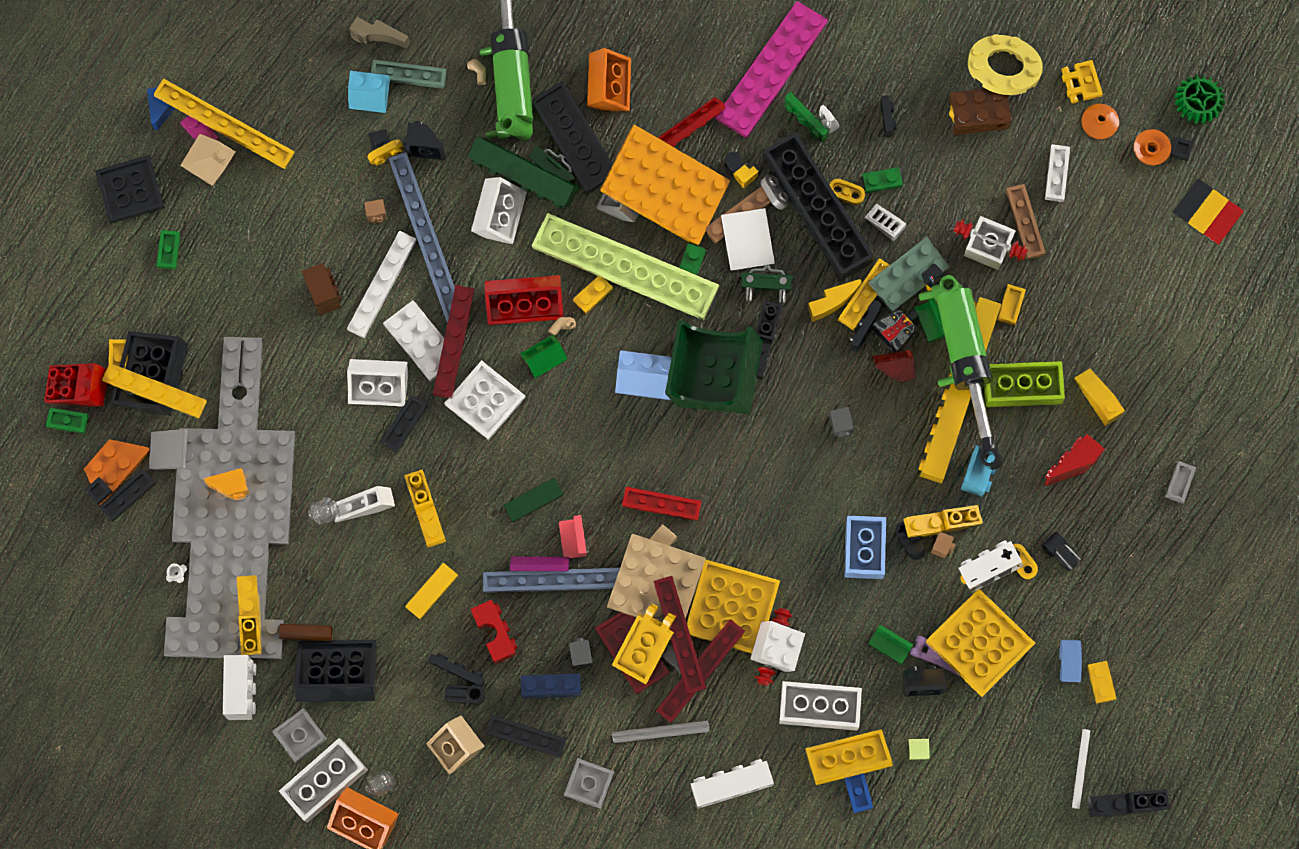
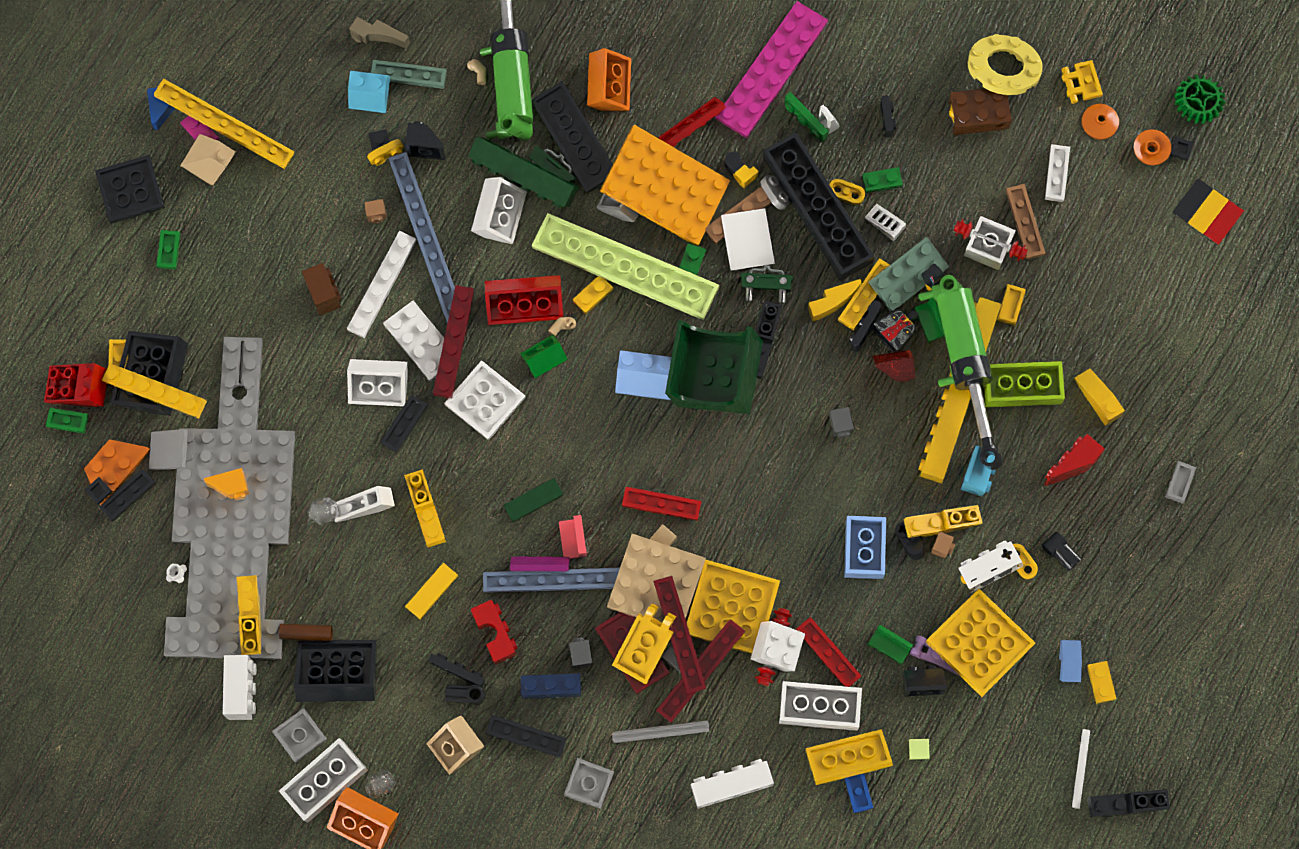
none -> red plate [796,617,862,687]

